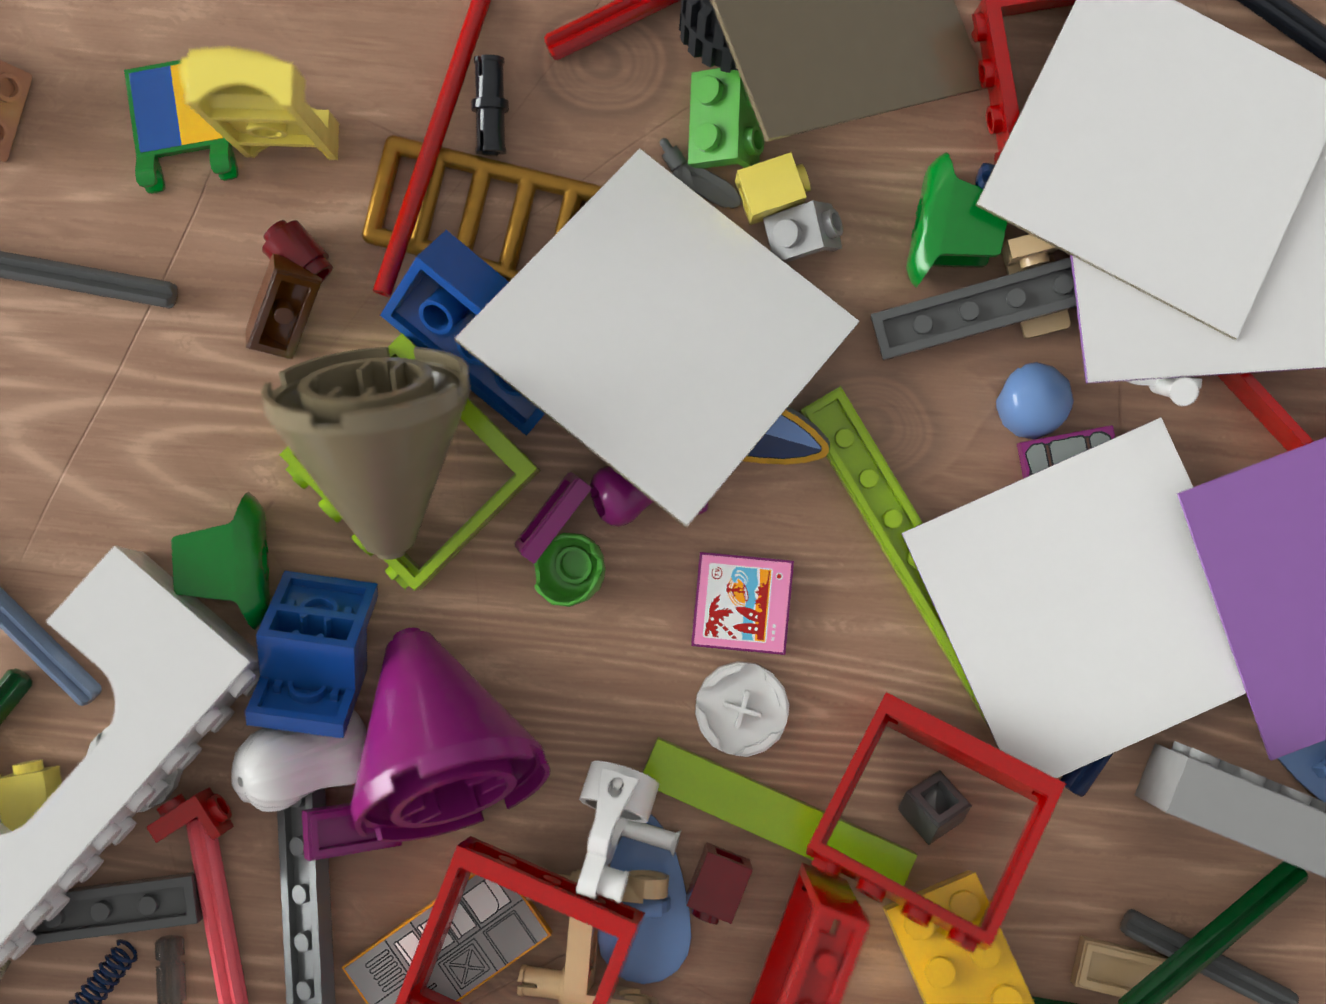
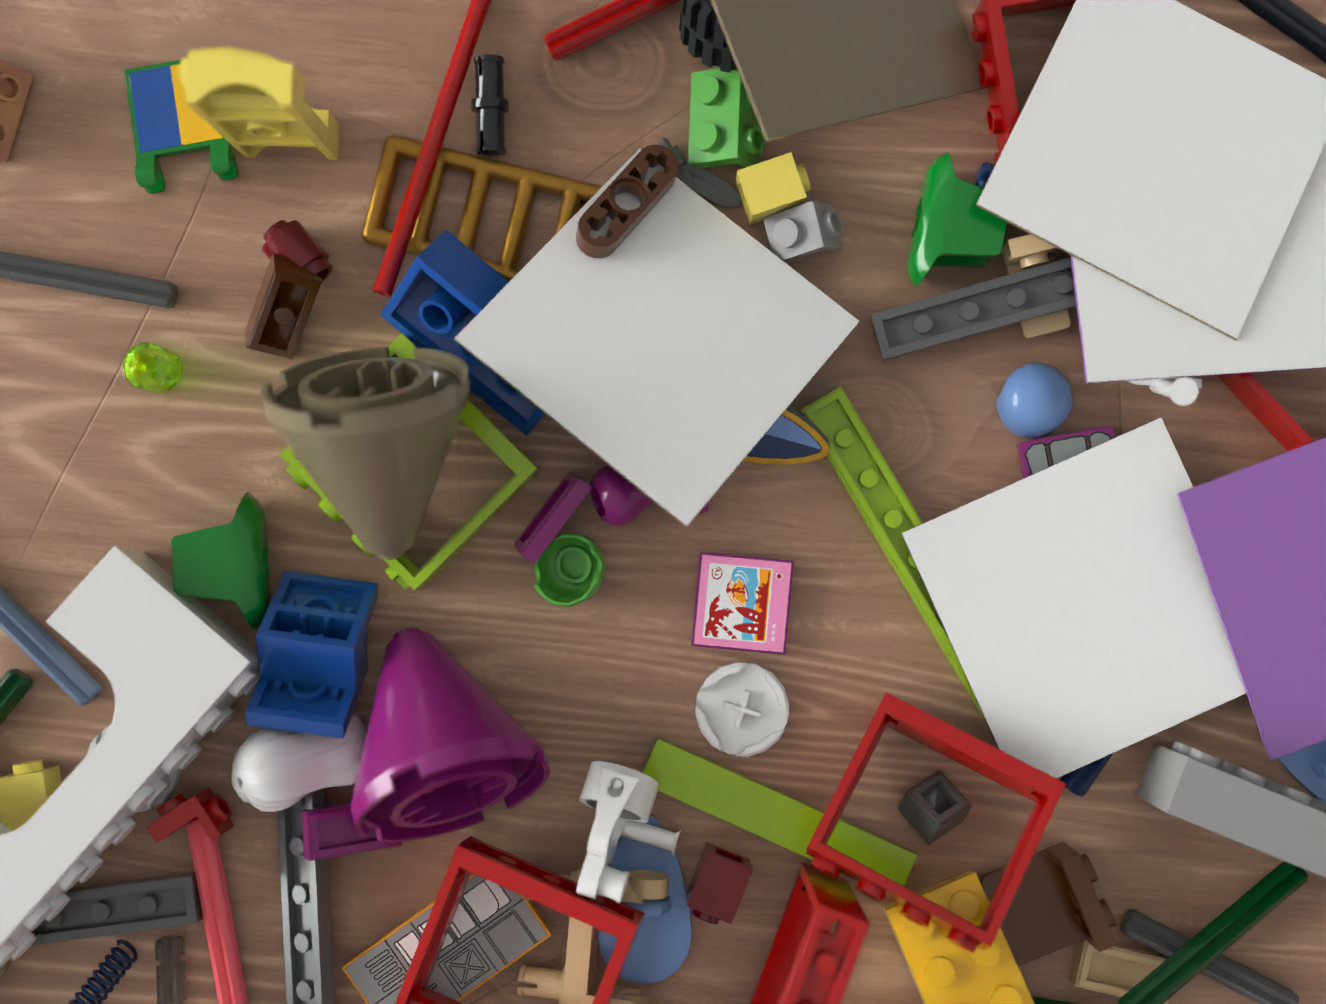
none -> clear neon green wheel [123,342,182,393]
none -> reddish brown beam [576,145,679,258]
none -> reddish brown bracket [979,842,1117,965]

